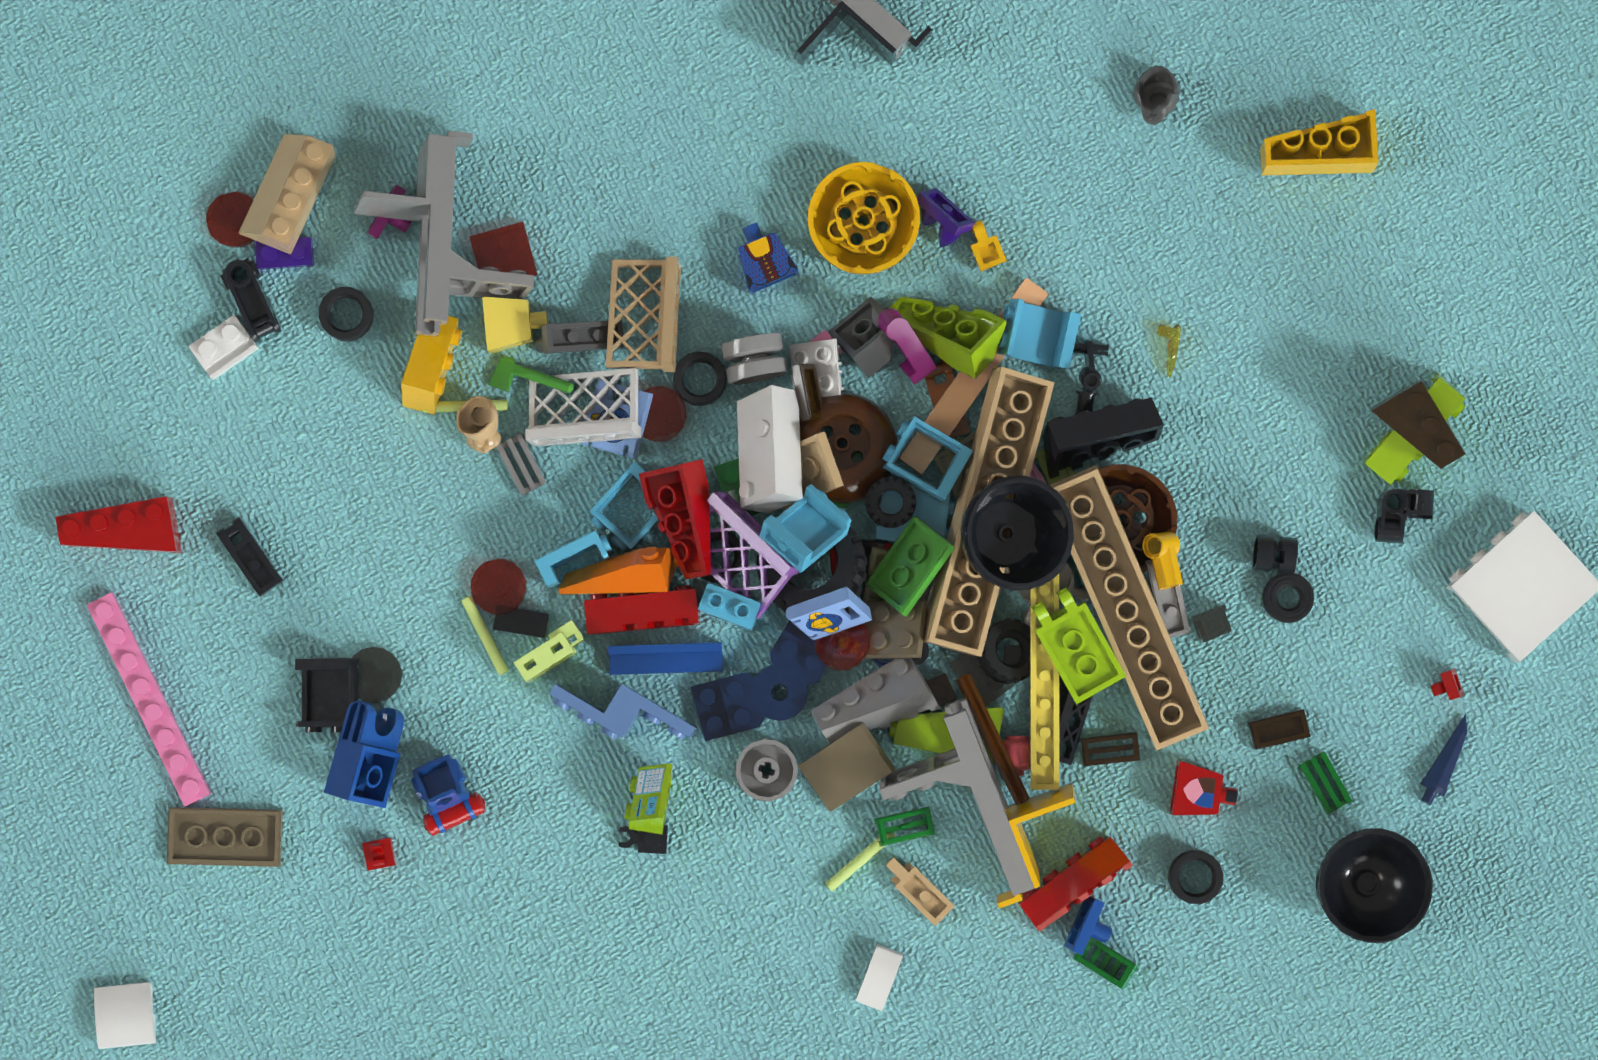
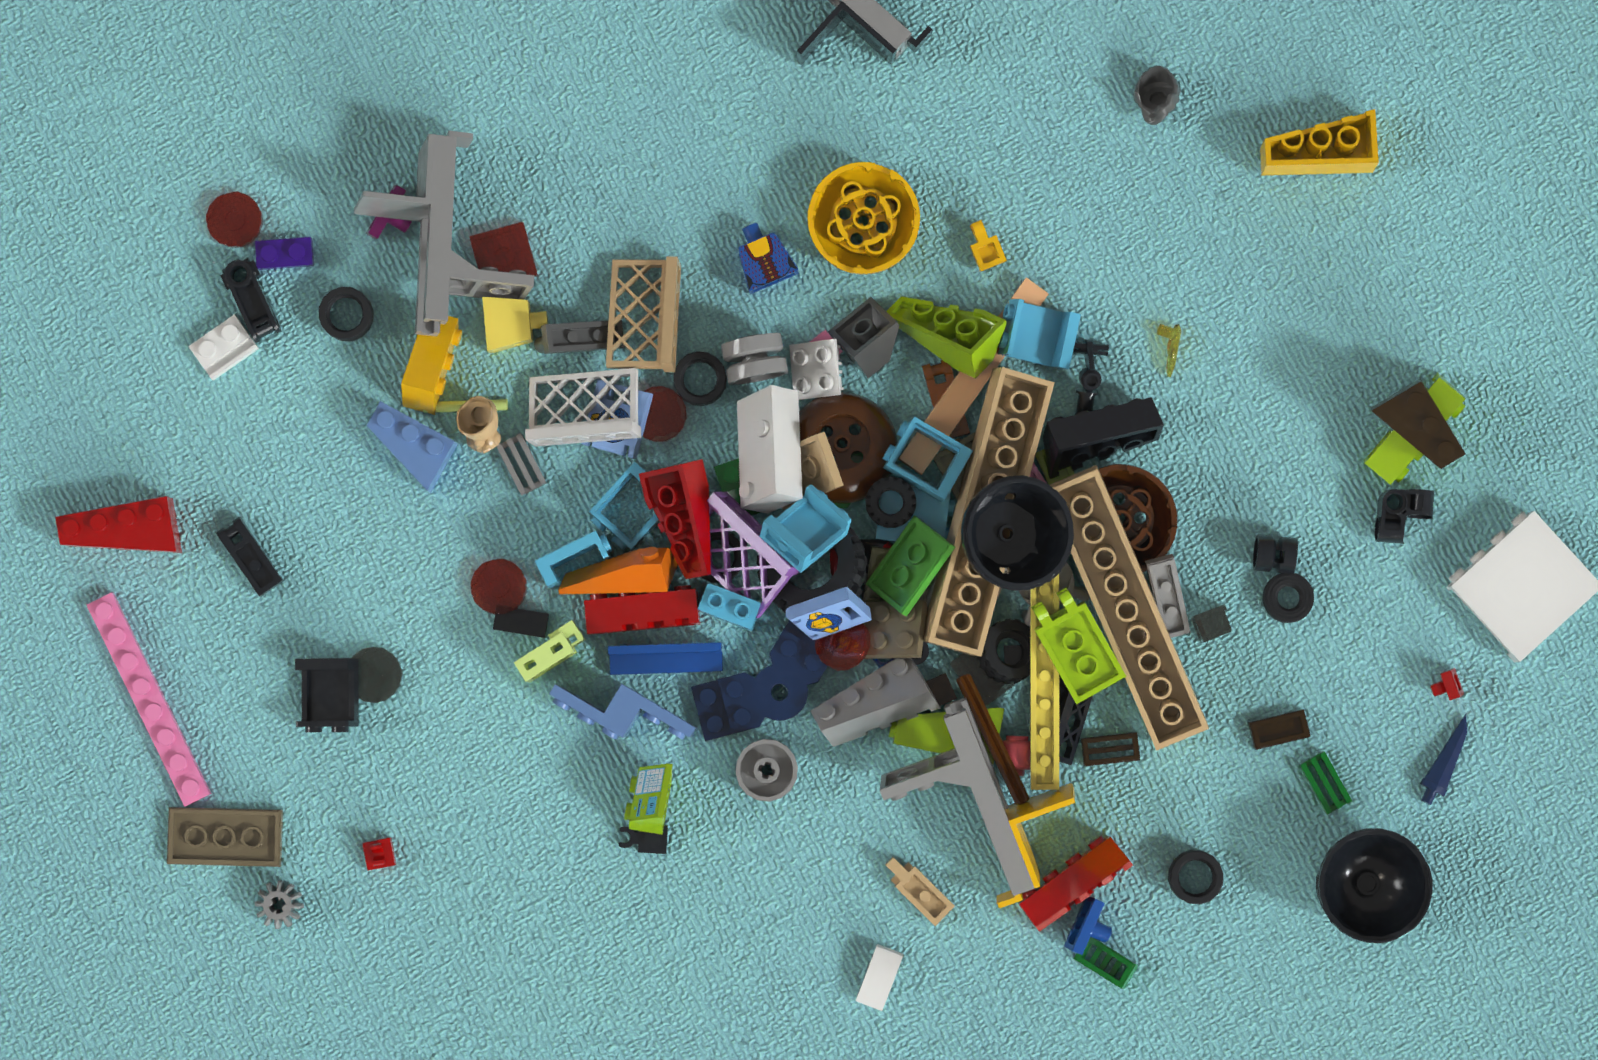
white slope [94,982,156,1049] -> none
tan slope [239,134,336,255] -> none
blue brick [324,700,404,808] -> none
blue piece [411,754,486,836] -> none
yellowish green bar [461,596,509,676] -> none
bright green piece [488,356,574,393] -> none
dark brown tile [791,364,822,421] -> none
dark tan tile [798,723,895,812] -> none
yellowish green bar [825,832,896,891] -> none
green tile [874,807,935,846] -> none
magenta leg [877,308,937,385] -> none
dark purple tile [917,188,975,247] -> none
yellow piece [1142,532,1183,590] -> none
red torso [1169,761,1238,815] -> none
none -> light grey gear [255,880,304,929]
none -> medium blue wedge [367,401,458,493]

